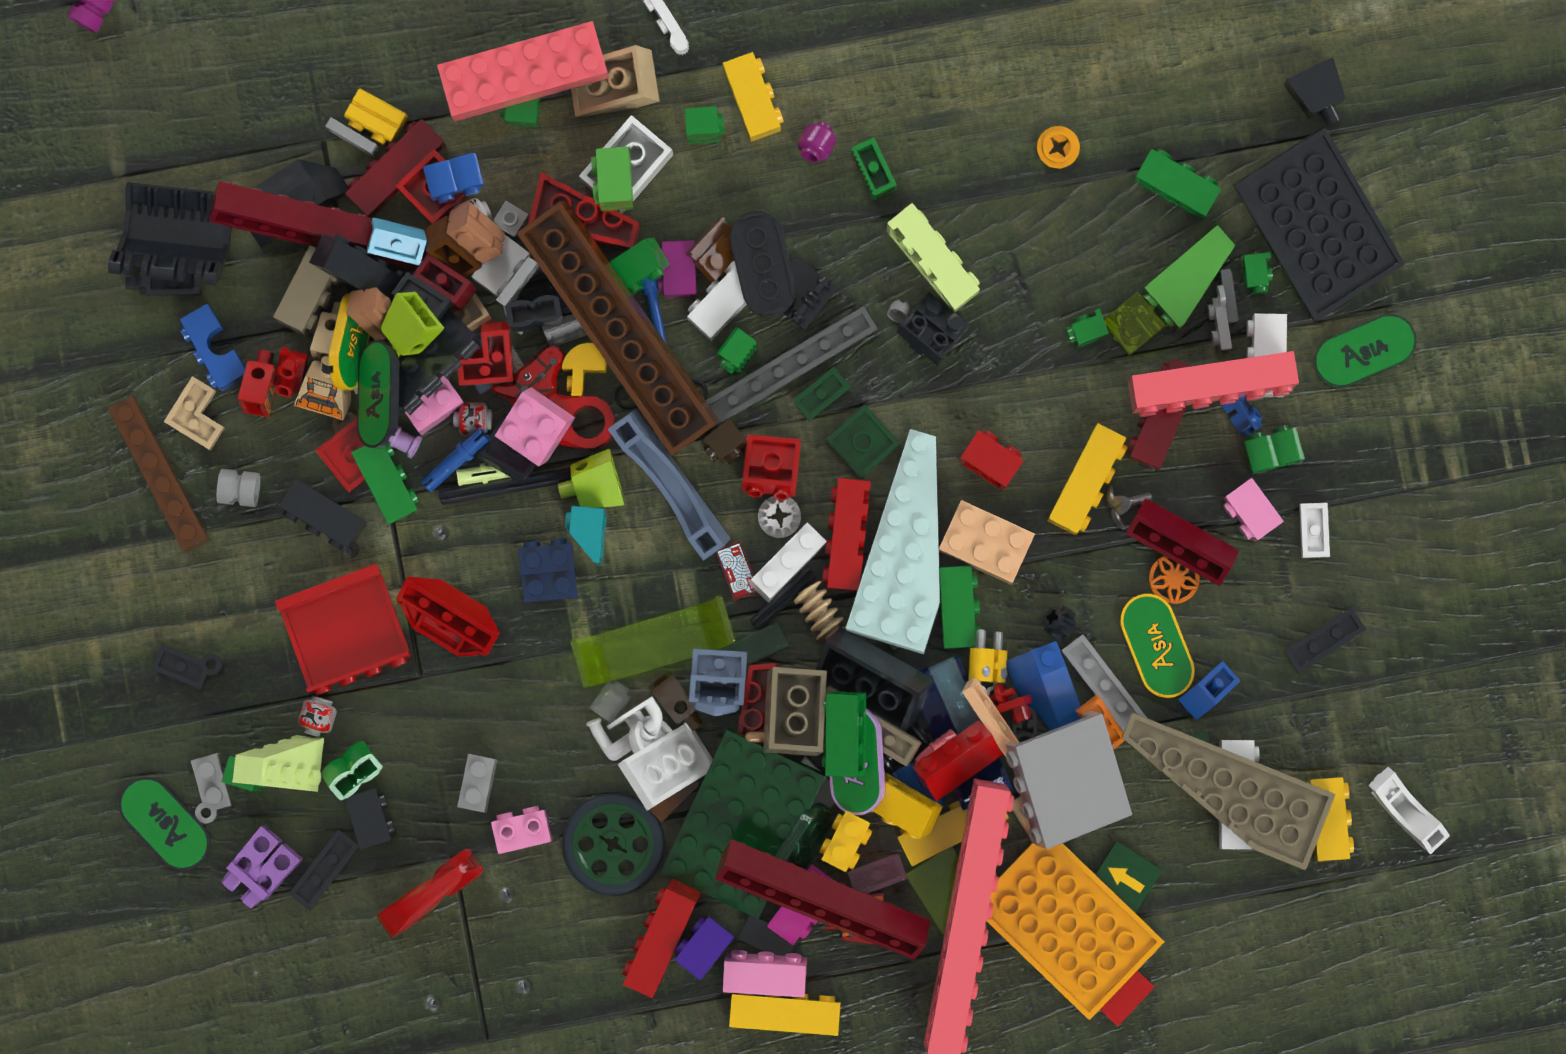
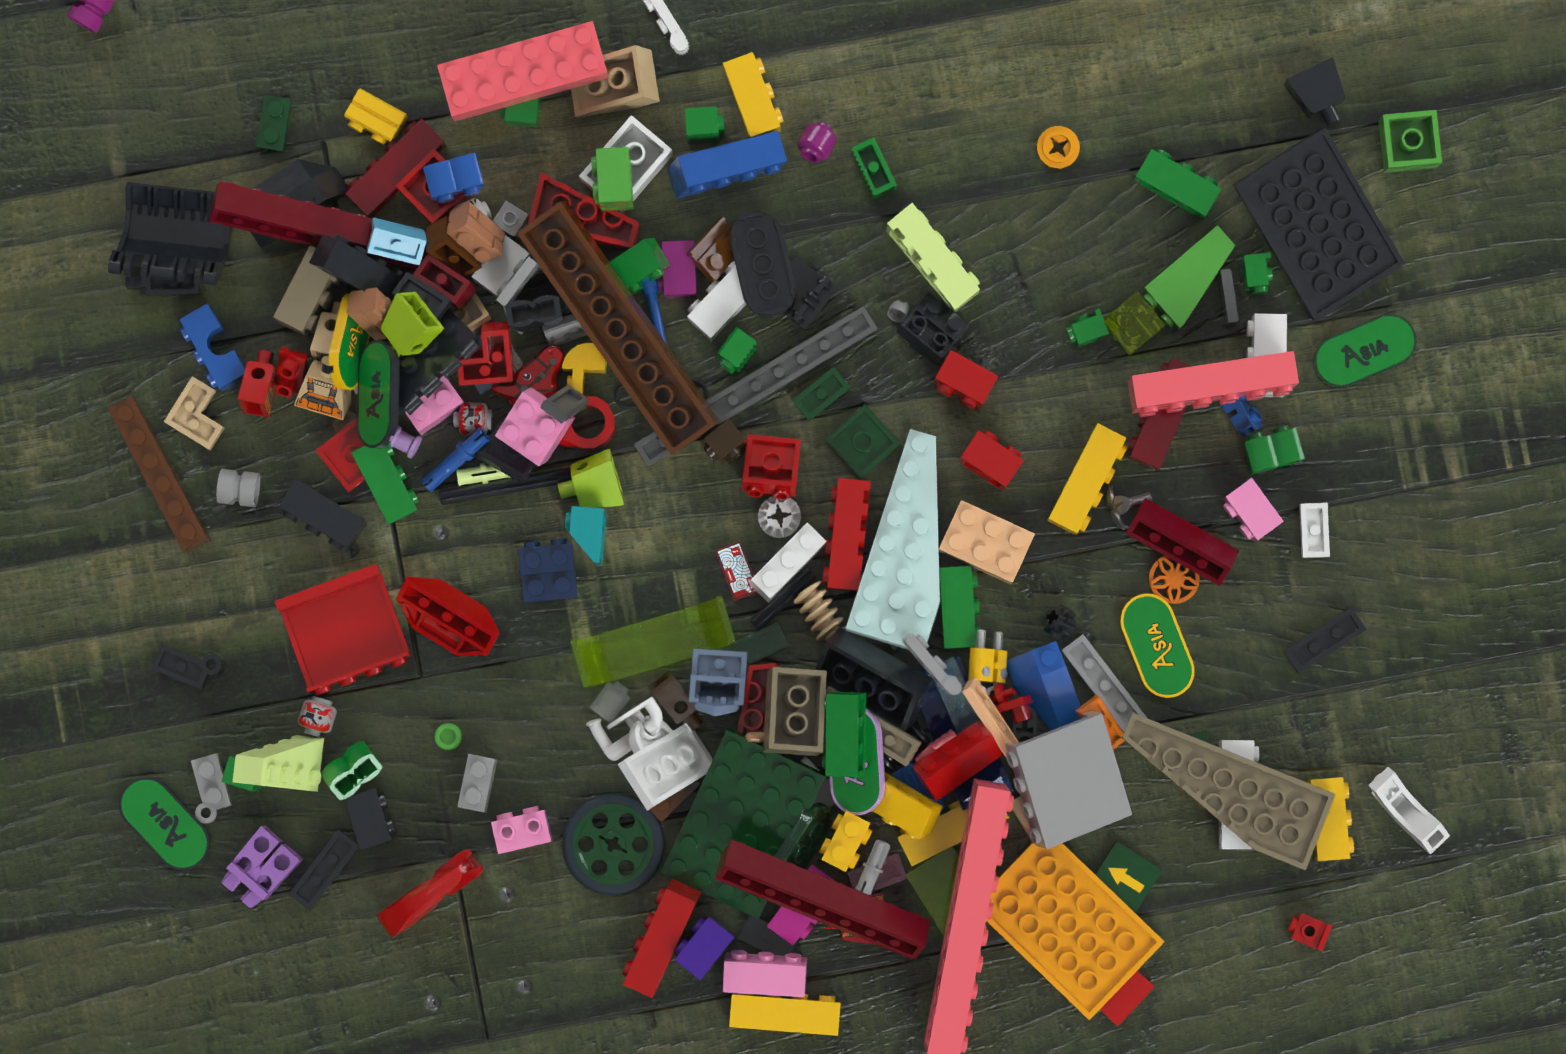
light grey tile [326,117,379,158] -> none
sand blue arch [608,409,731,561] -> none
blue slope [1179,661,1240,720] -> none
light grey hinge [1207,285,1232,353] -> none
none -> dark green plate [256,95,292,153]
none -> bright green tile [435,723,462,750]
none -> dark grey tile [540,385,589,424]
none -> blue wedge [667,131,787,199]
none -> light grey axle [855,840,890,895]
none -> light grey hinge [902,633,963,696]
none -> red brick [934,350,998,411]
none -> red brick [1287,913,1332,951]
none -> bright green brick [1378,110,1442,173]

